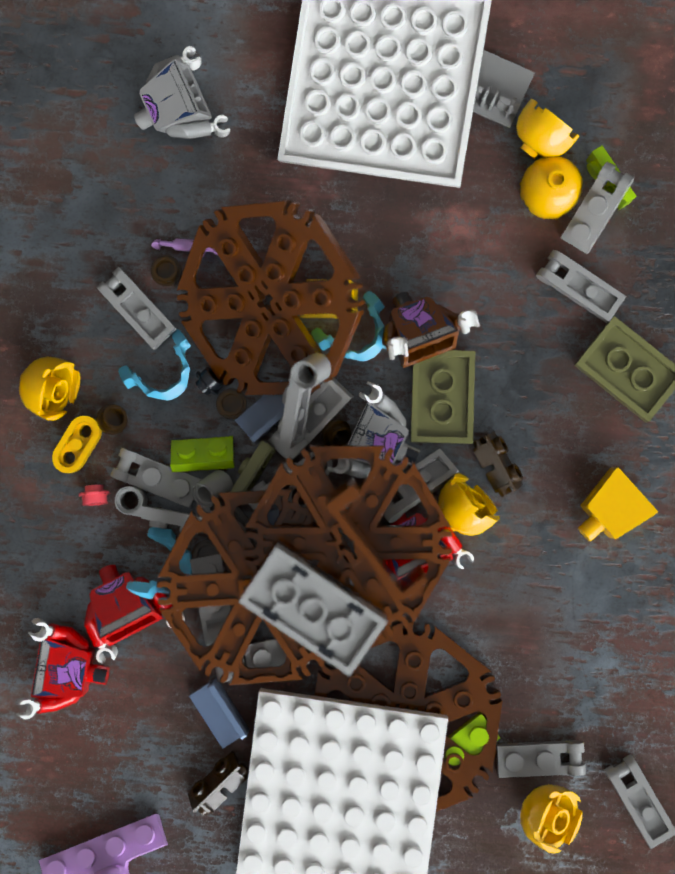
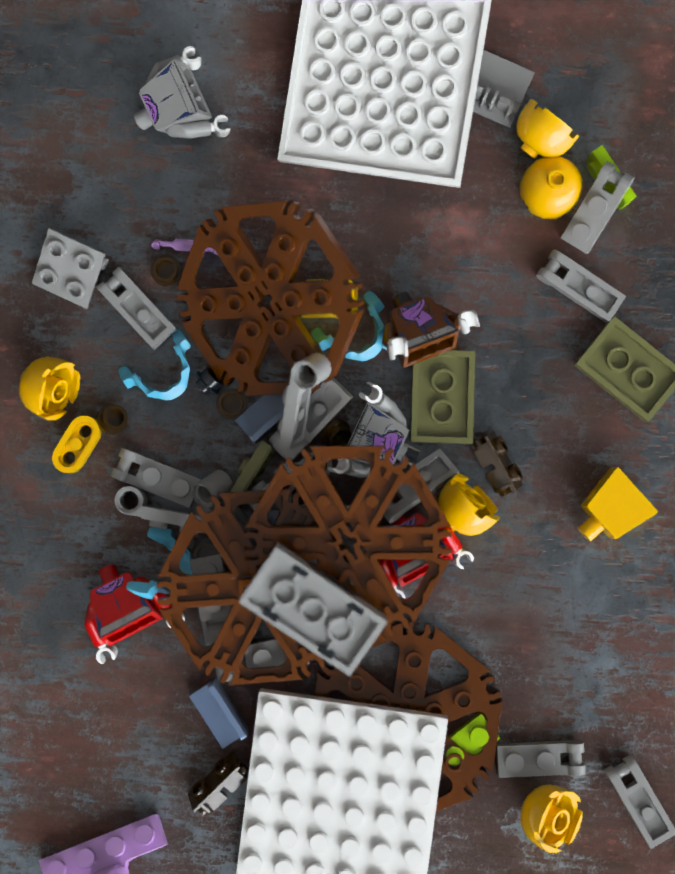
torso [16,618,110,719] -> none
coral plate [79,485,110,506] -> none
lime plate [170,436,234,472] -> none
reddish brown panel [325,478,428,602] -> none
none -> light grey hinge [32,228,109,309]

